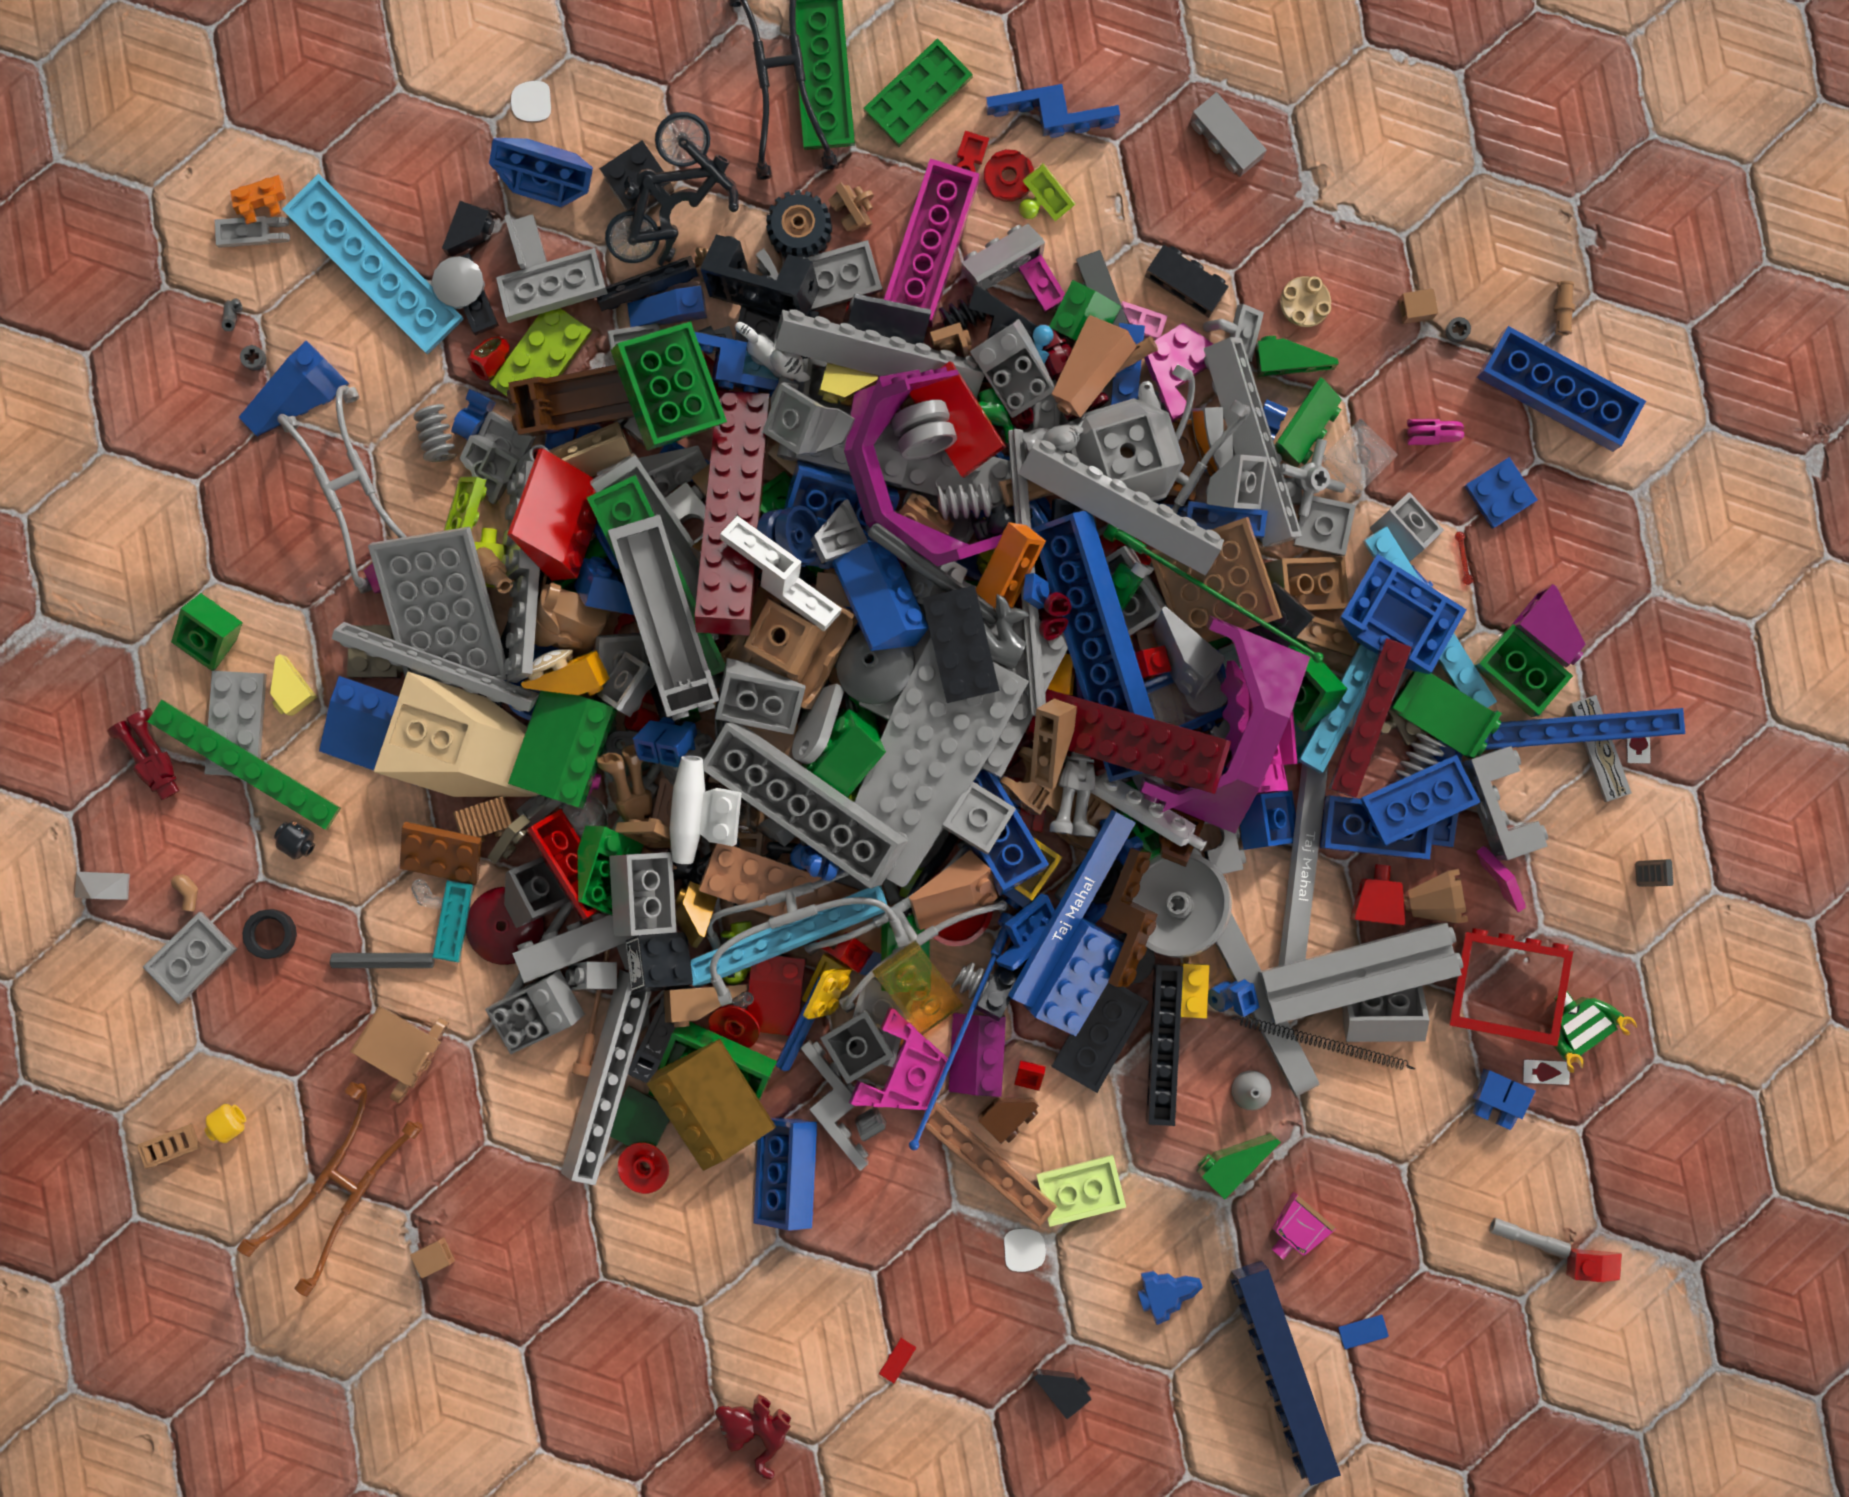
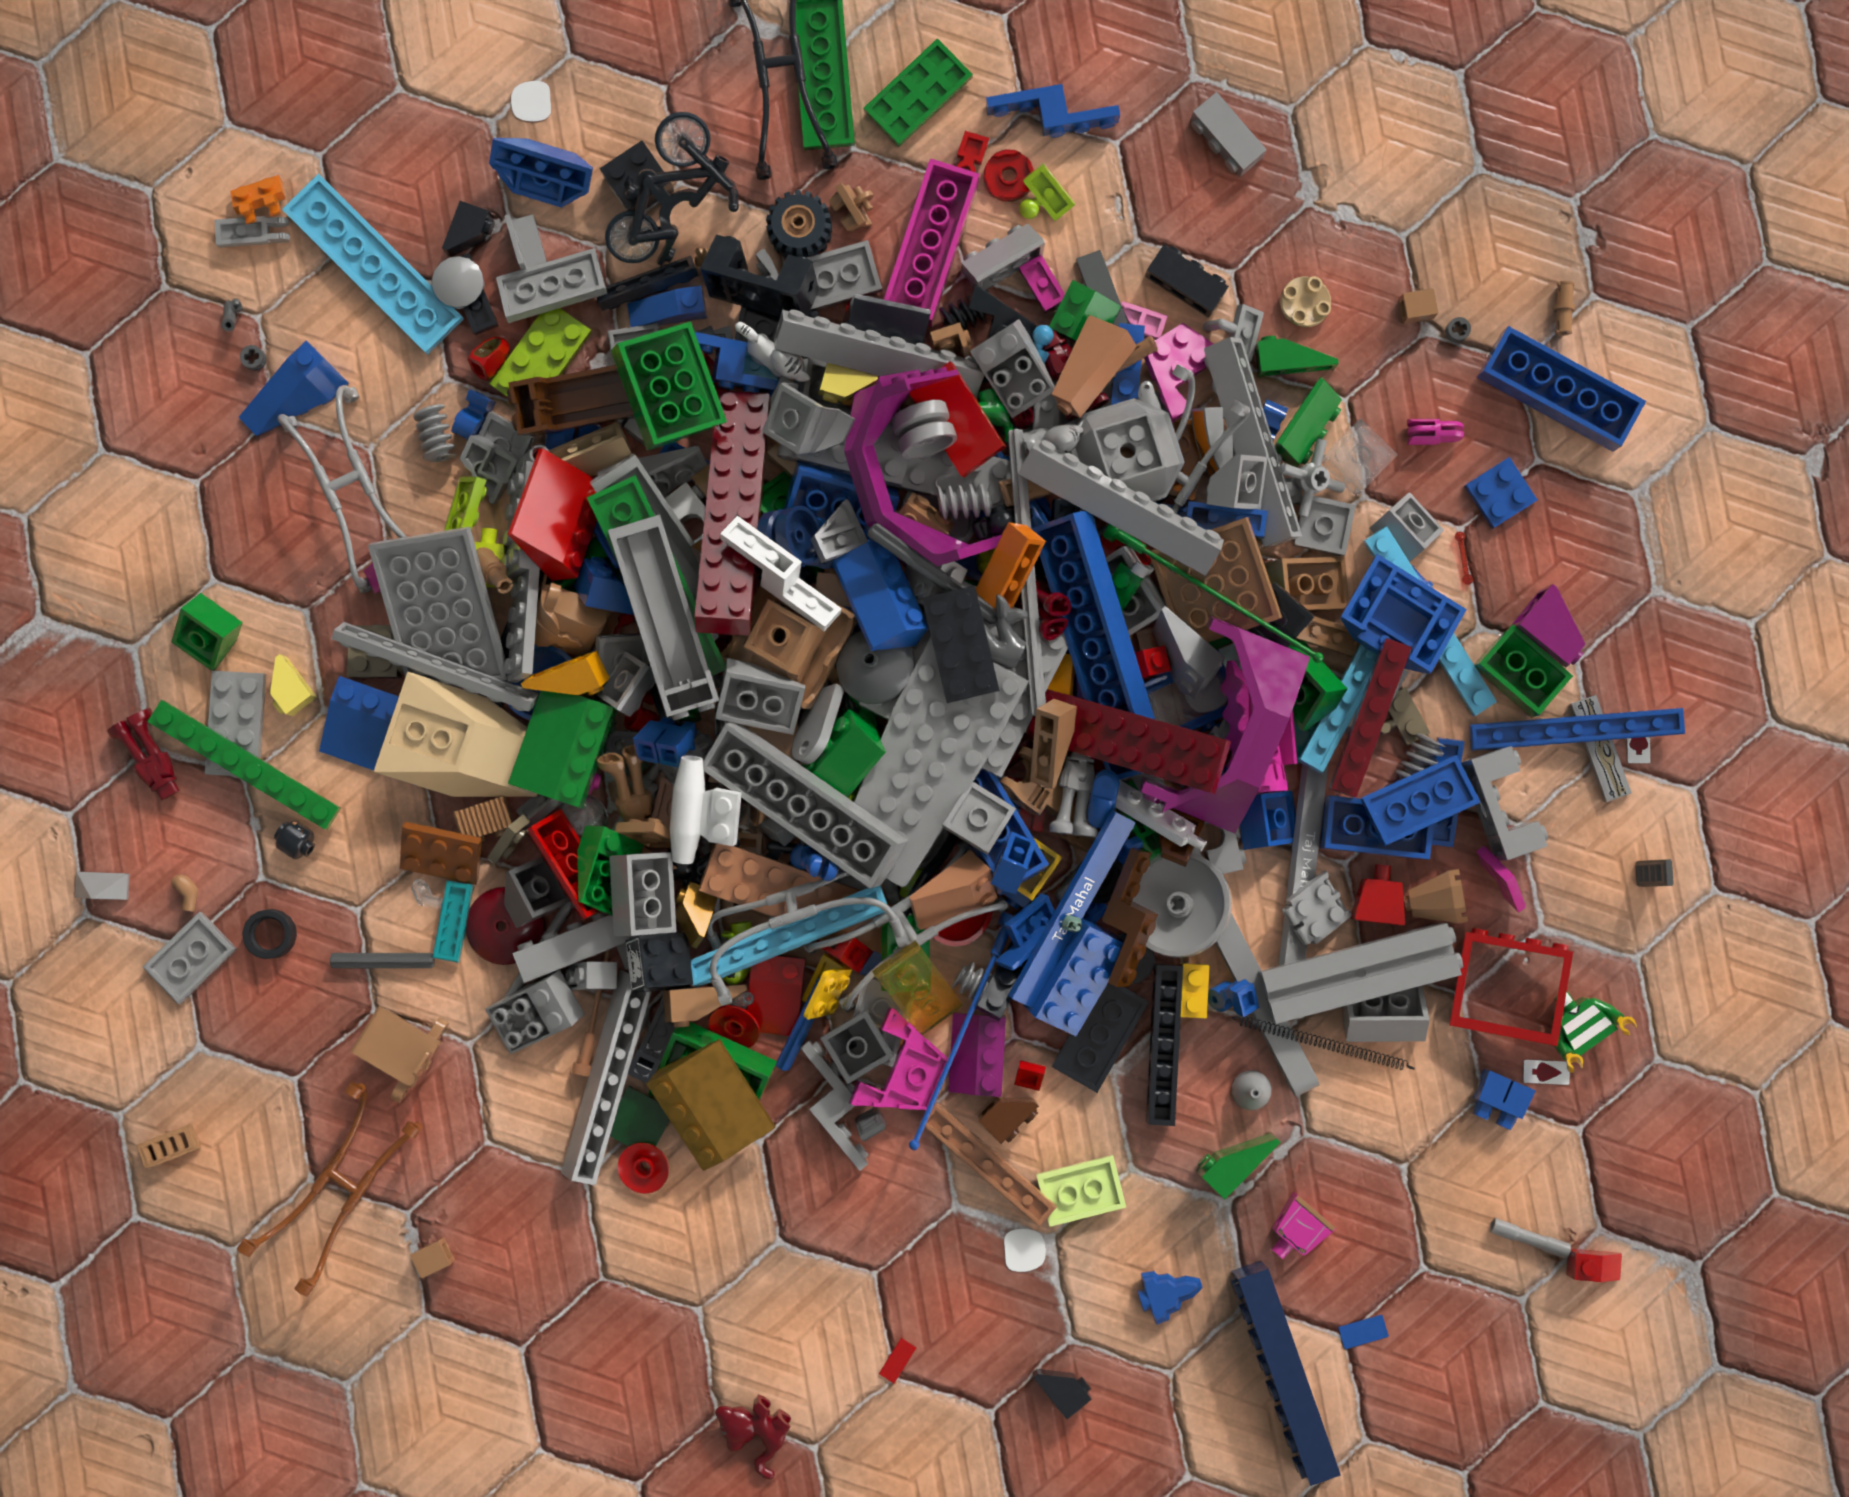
yellow head [204,1104,246,1144] -> none
tan dish [528,649,573,681] -> none
blue slope [754,1118,817,1230] -> none
blue plate [1023,573,1049,609] -> none
green panel [1389,671,1502,759] -> none
none -> blue brick [990,831,1036,895]
none -> sand green rock [1062,915,1082,932]
none -> blue arm [1087,770,1120,828]
none -> light grey plate [1282,871,1352,945]

